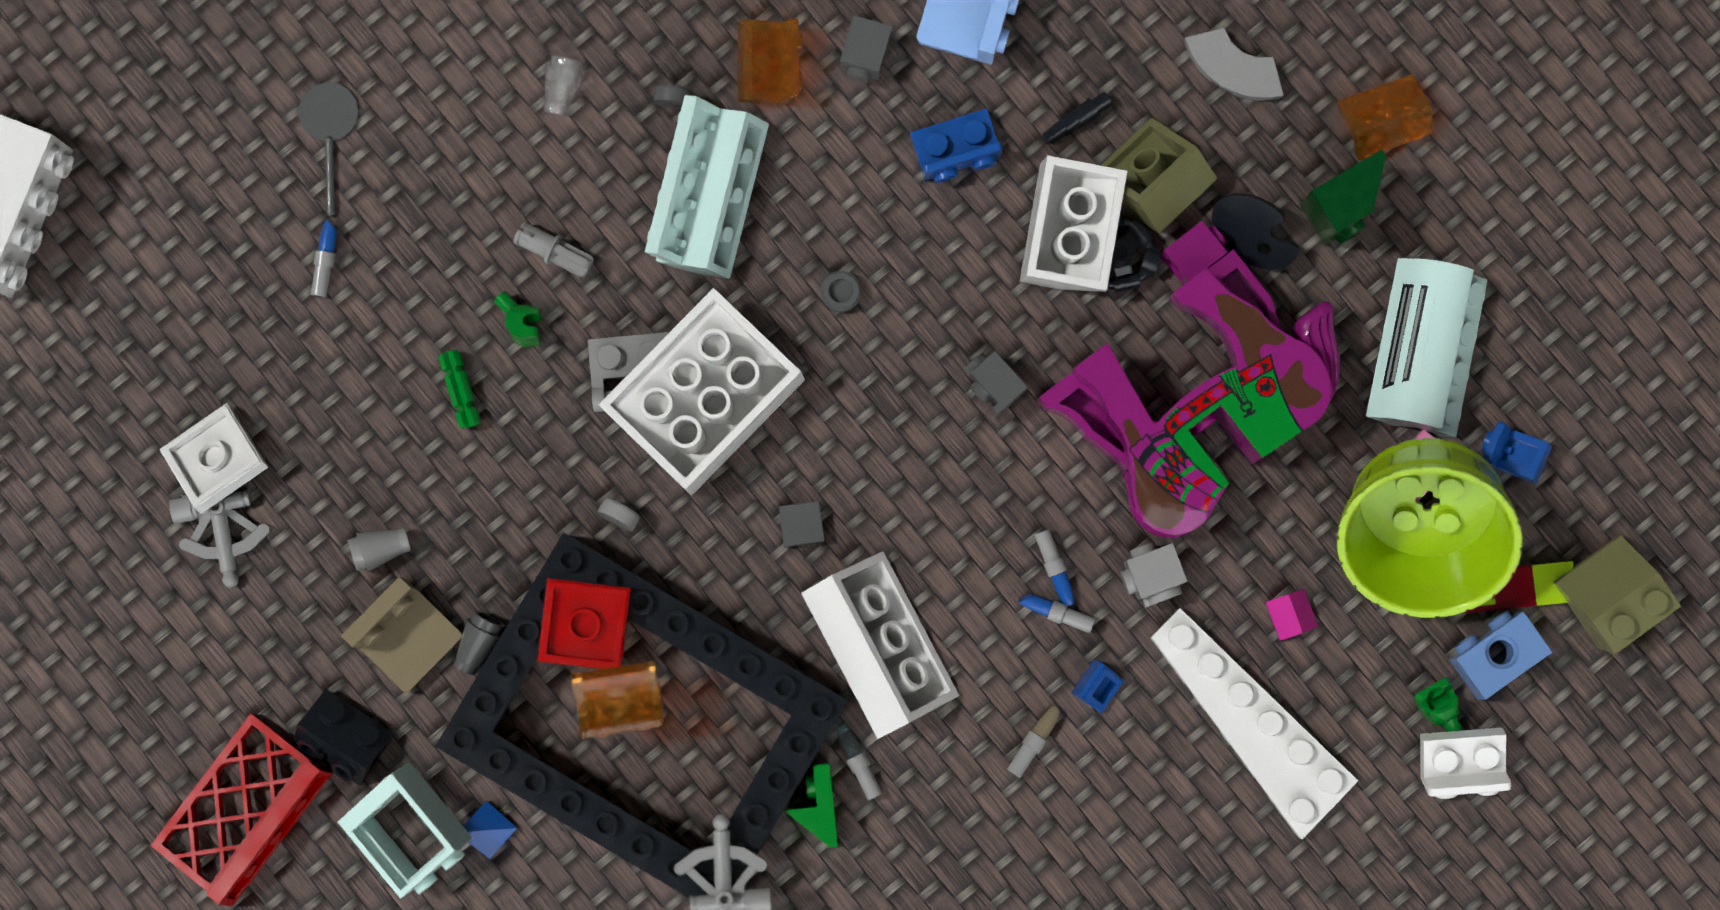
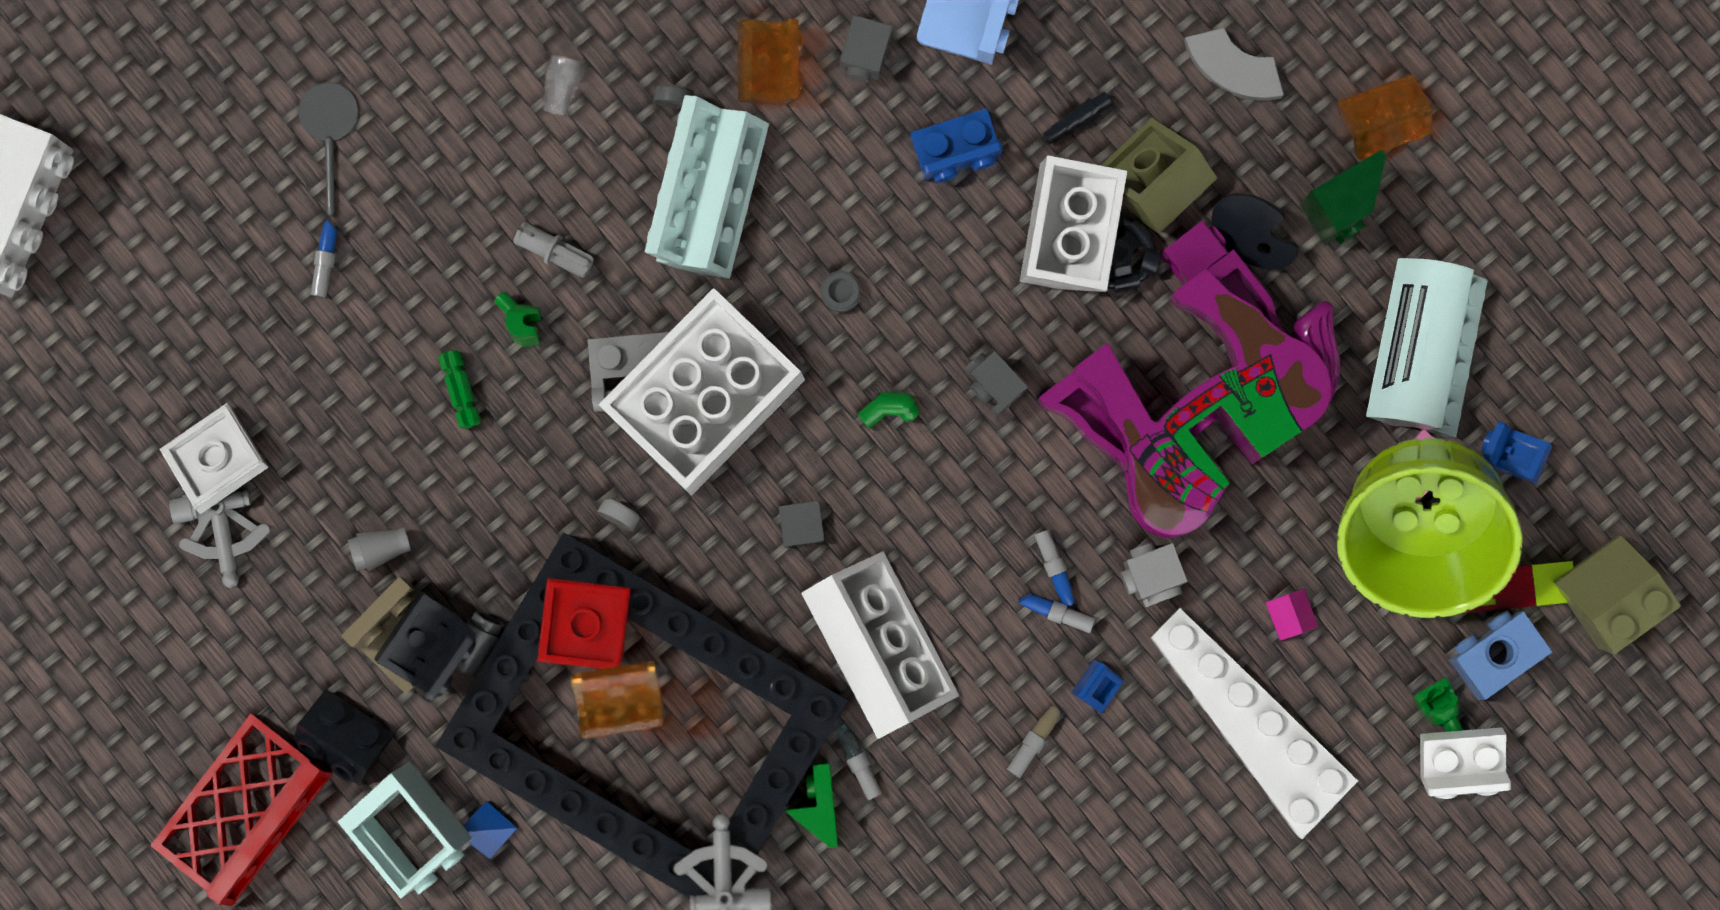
none -> black bracket [374,591,477,703]
none -> green arm [856,392,920,430]

